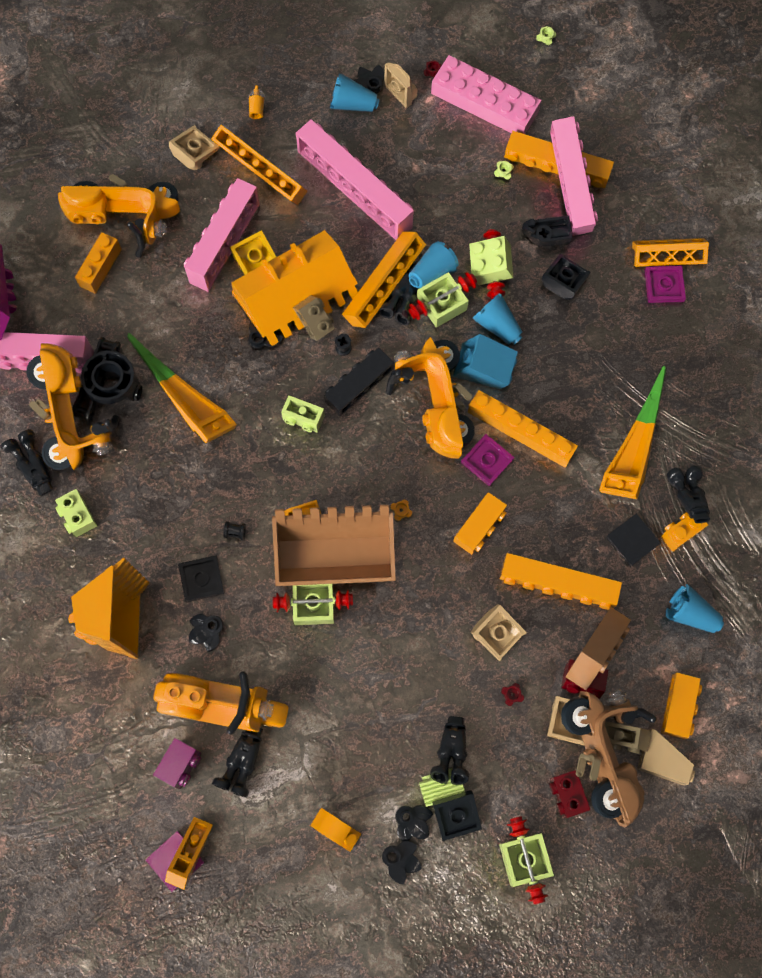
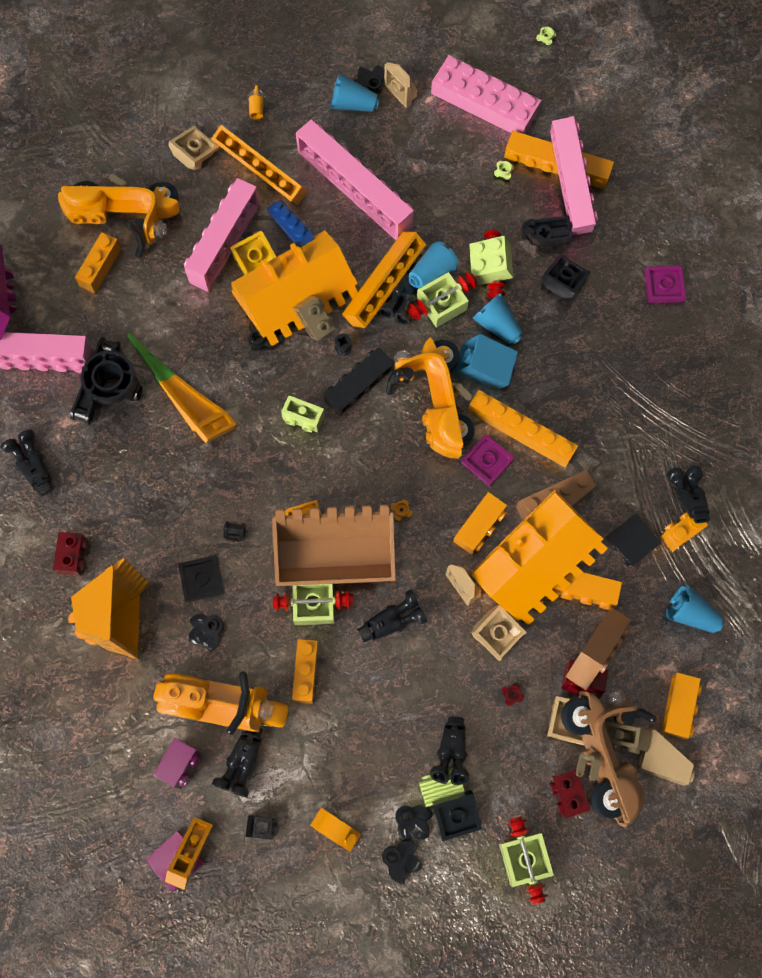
light orange piece [27,343,119,470] -> none
yellowish green brick [55,489,97,537] -> none
dark red plate [423,60,442,78] -> none
light orange plate [599,366,666,499] -> none
light orange fence [632,238,709,267] -> none
none -> dark red brick [53,532,88,576]
none -> black window [245,815,278,840]
none -> blue plate [266,199,314,247]
none -> light orange brick [292,639,318,704]
none -> black piece [357,589,428,643]
none -> tan slope [446,564,482,606]
none -> light orange piece [471,490,608,625]
none -> medium nougat wedge [516,470,596,521]

